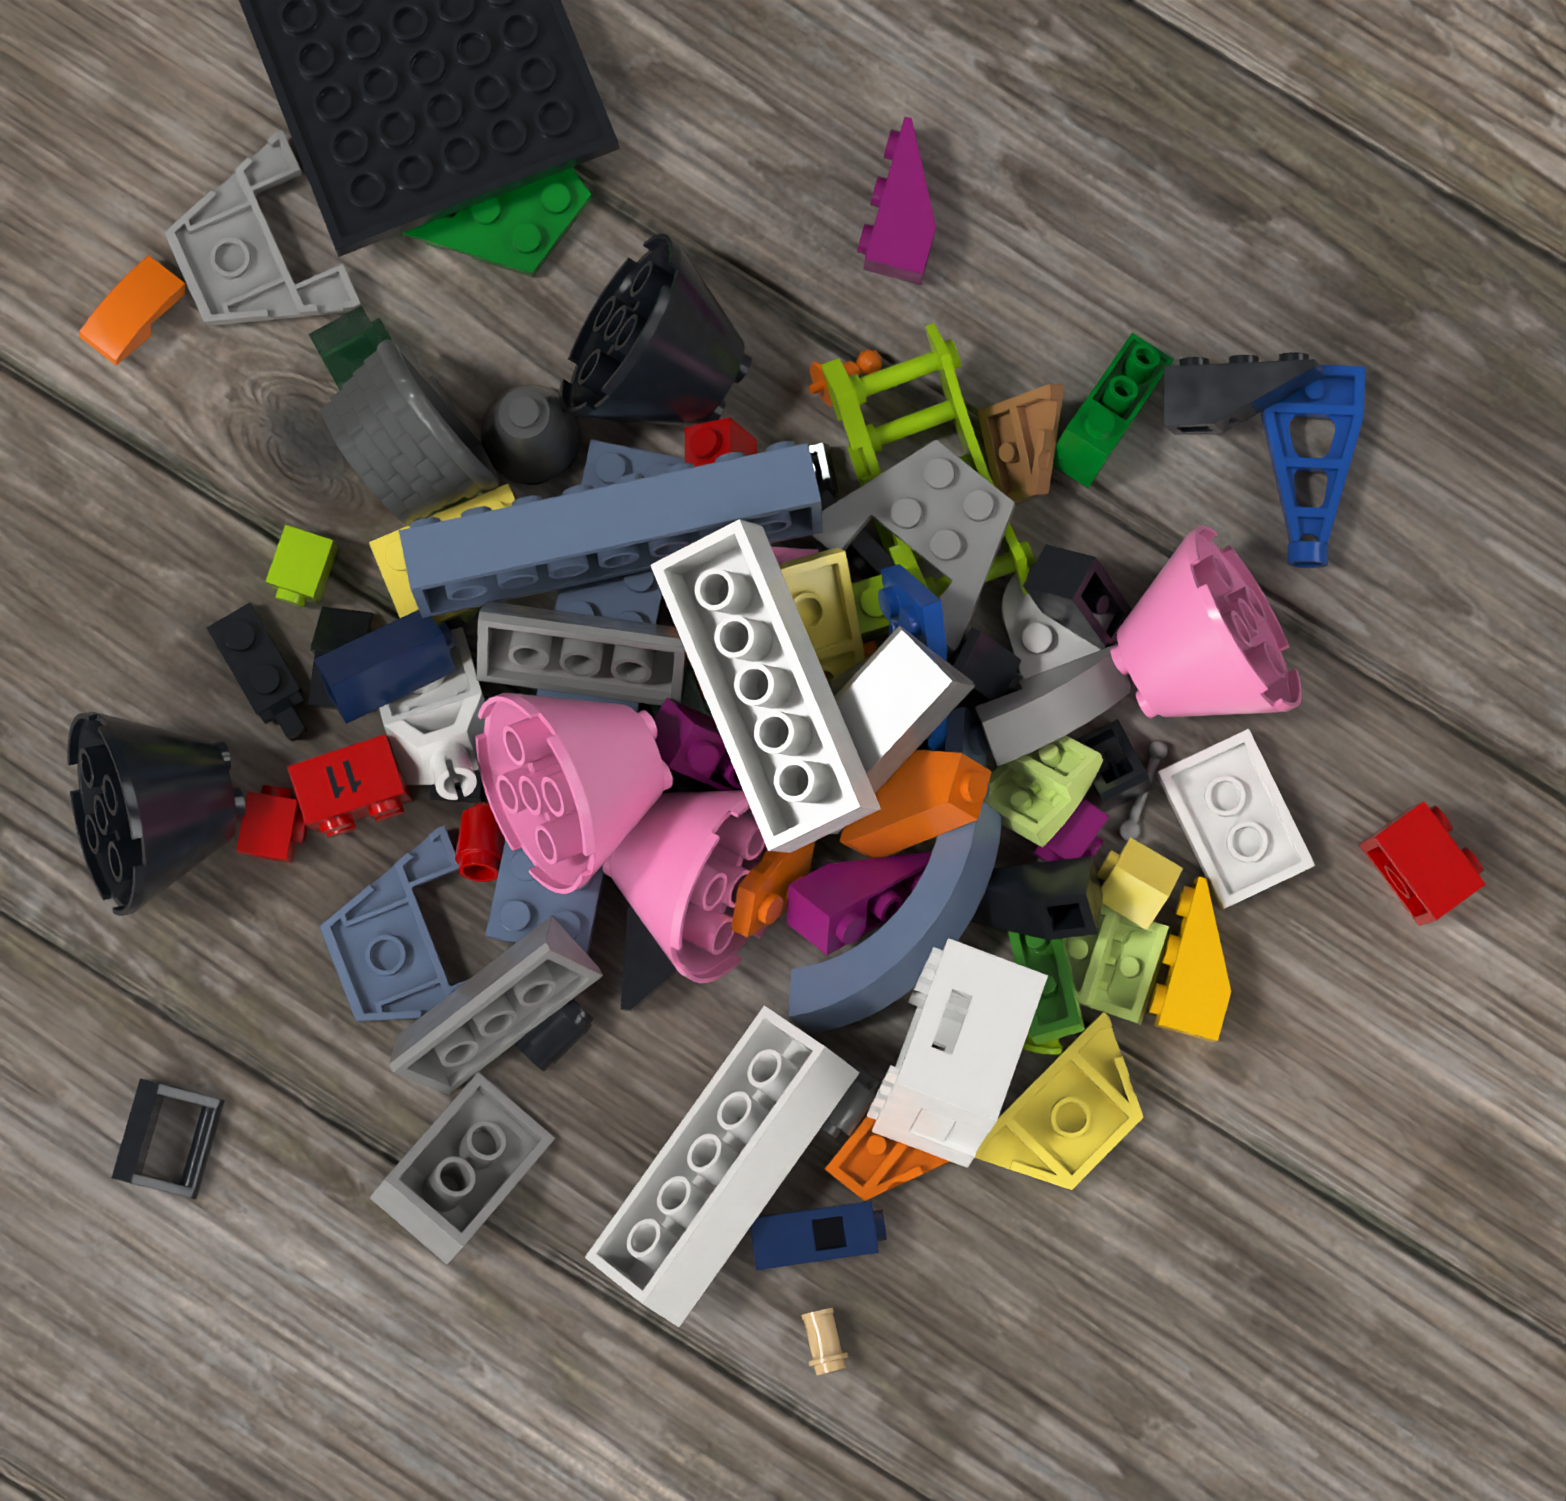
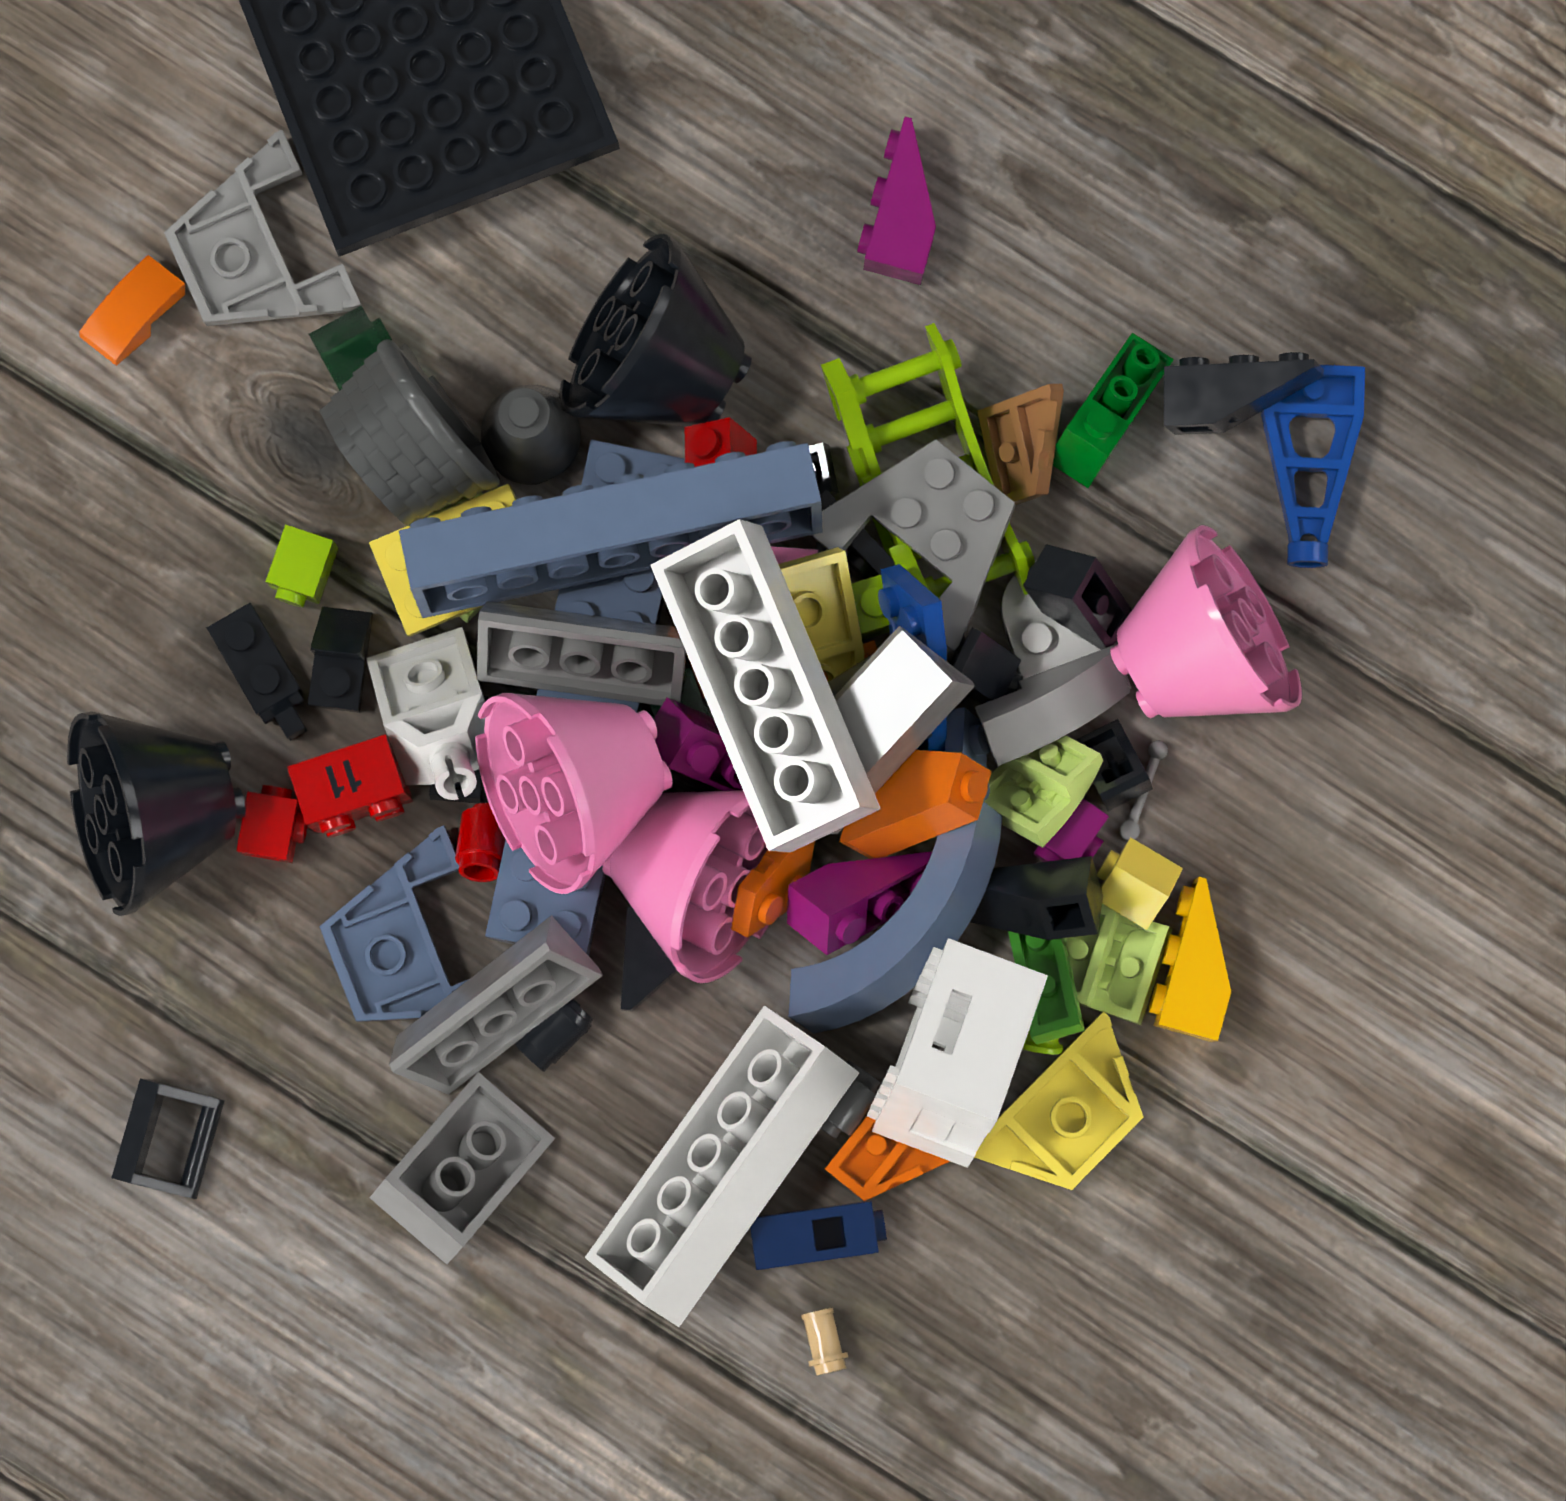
dark blue brick [314,609,456,724] -> none
green wing [397,168,592,278] -> none
orange piece [808,348,883,407] -> none
white plate [1156,729,1315,910] -> none
red brick [1359,801,1486,926] -> none

